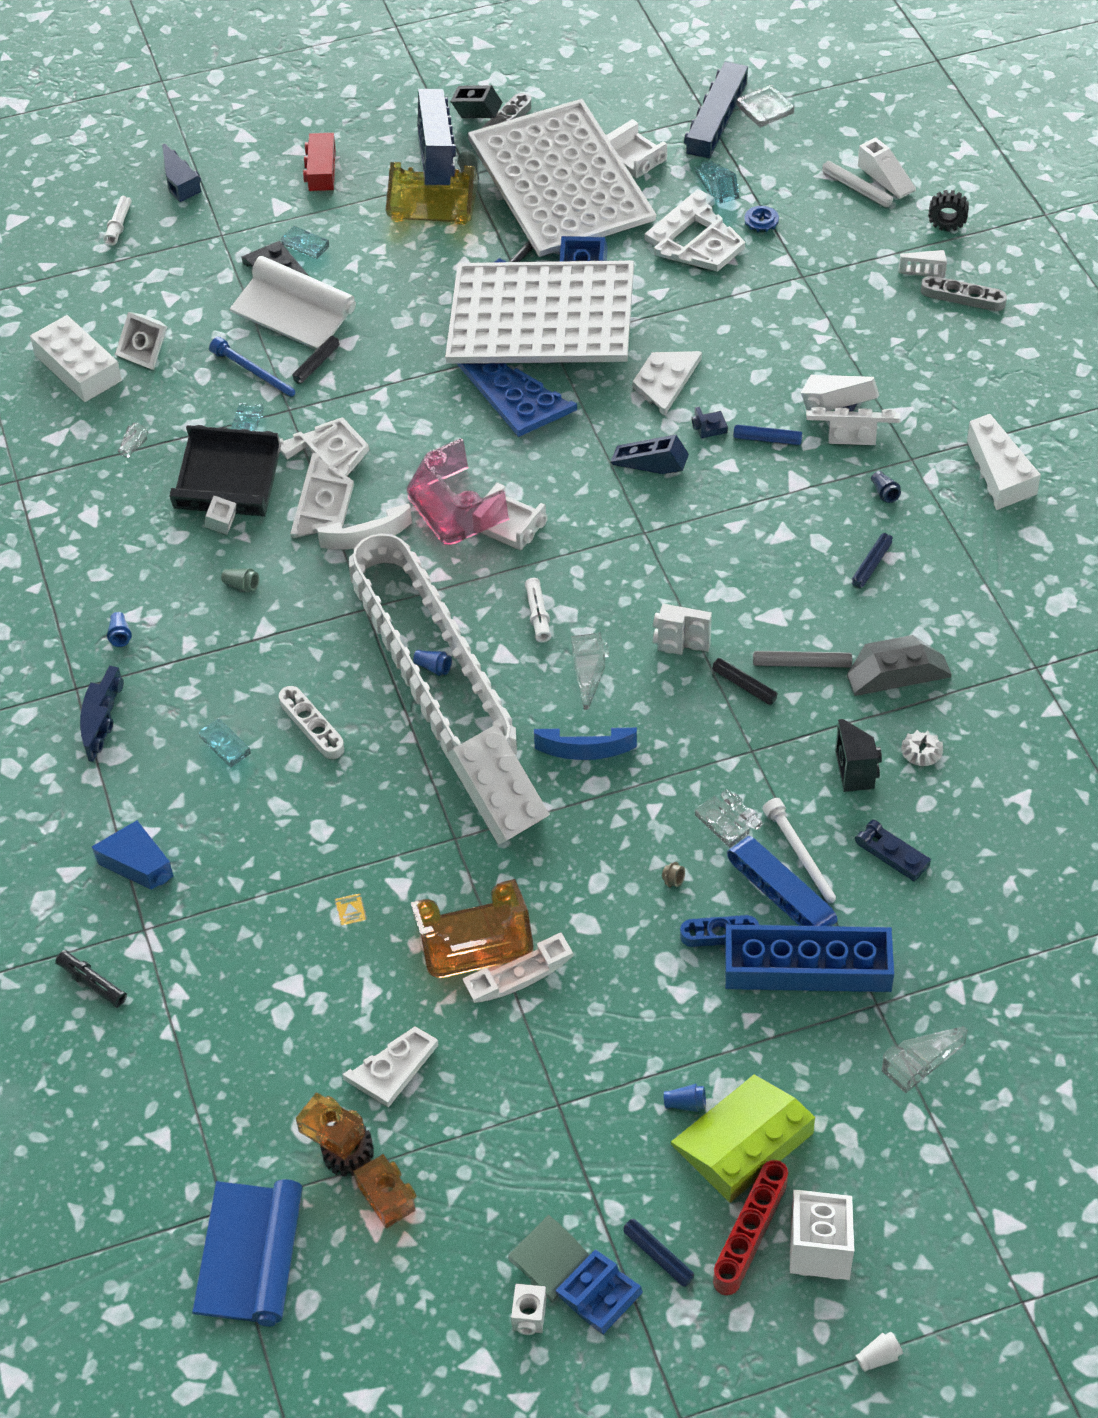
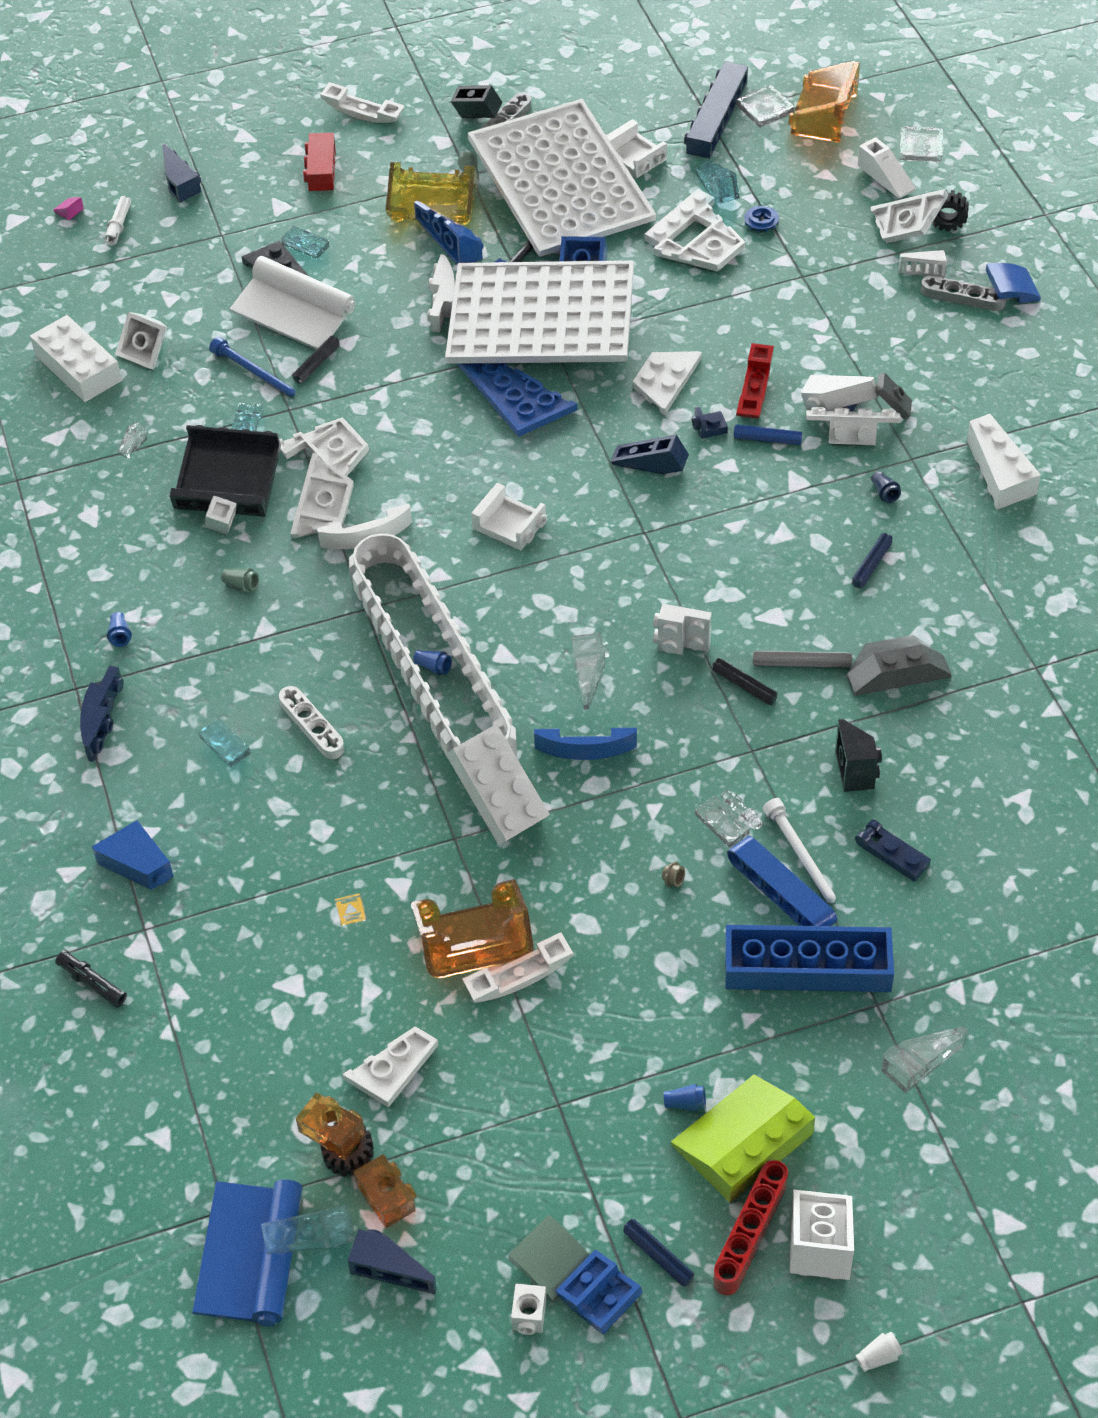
clear pink windscreen [406,438,509,545] -> none
brick [417,89,456,185] -> none
white pin [525,578,551,643] -> none
blue beam [680,915,759,947] -> none
white axle [822,161,893,208] -> none
white gear [901,730,943,766] -> none
none -> dark pink slope [54,197,84,220]
none -> clear light blue slope [261,1204,355,1254]
none -> white slope [321,82,404,123]
none -> dark blue slope [348,1229,437,1295]
none -> blue wedge [414,201,484,265]
none -> white slope [427,254,455,333]
none -> red slope [736,343,774,419]
none -> clear orange windscreen [788,61,860,142]
none -> white wing [871,189,948,243]
none -> dark grey plate [876,372,912,419]
none -> clear plate [899,126,943,162]
none -> blue slope [985,263,1041,303]

